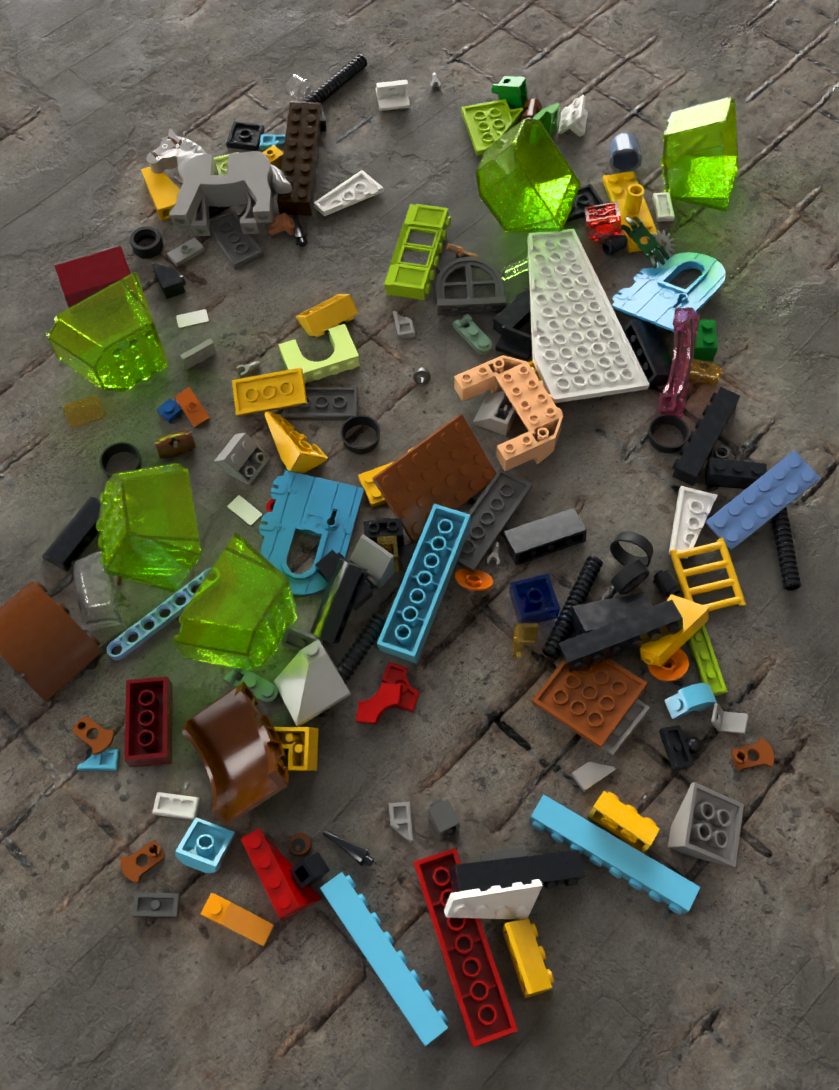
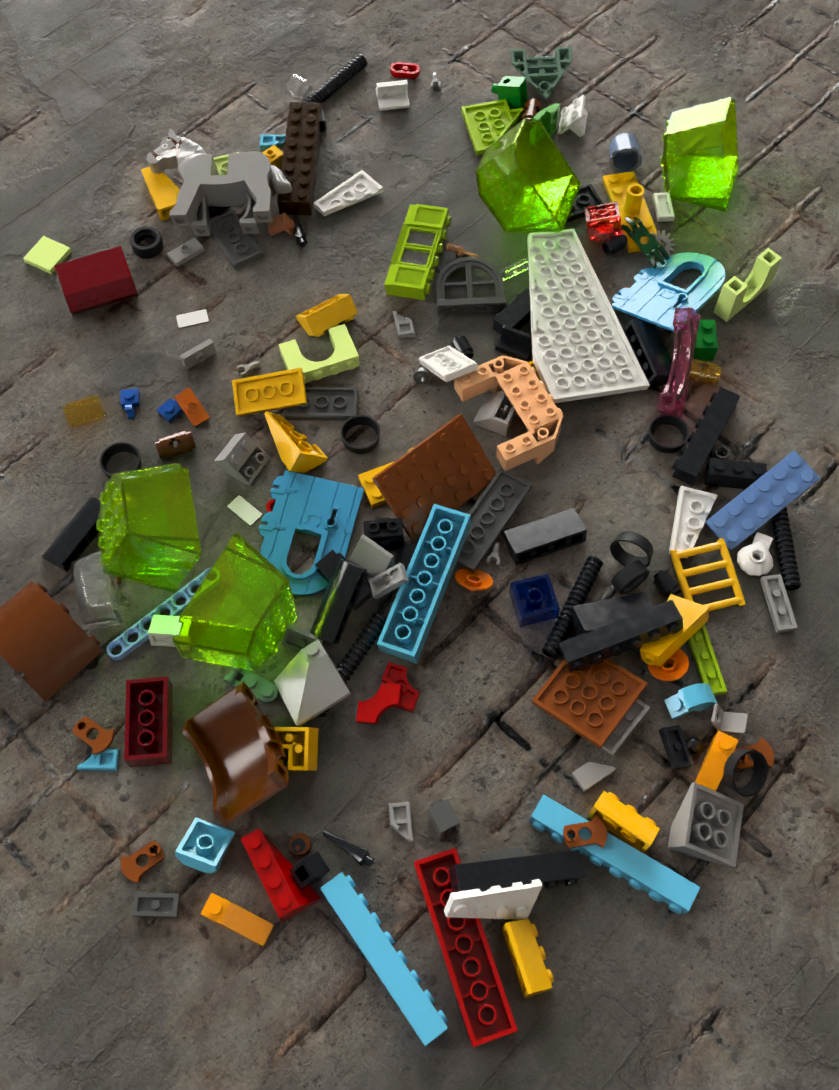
clear neon green windscreen [46,272,169,392] -> none
black slope [152,263,186,299] -> none
white plate [152,792,200,820] -> none
black tile [226,121,265,151] -> none
clear yellow panel [377,536,399,573] -> none
sand green plate [453,314,492,355] -> none
clear yellow panel [512,623,539,657] -> none
none -> yellowish green tile [23,236,72,274]
none -> blue plate [120,388,140,419]
none -> panel [148,615,193,648]
none -> light grey plate [368,563,409,599]
none -> red plate [390,62,420,79]
none -> white tile [419,346,479,382]
none -> black brick [451,336,474,359]
none -> sand green wedge [510,47,572,100]
none -> dark orange piece [563,815,607,849]
none -> light orange slope [695,731,738,791]
none -> yellowish green arch [714,248,782,322]
none -> black tyre [724,749,768,797]
none -> white animal [737,532,773,576]
none -> light grey plate [760,574,798,633]

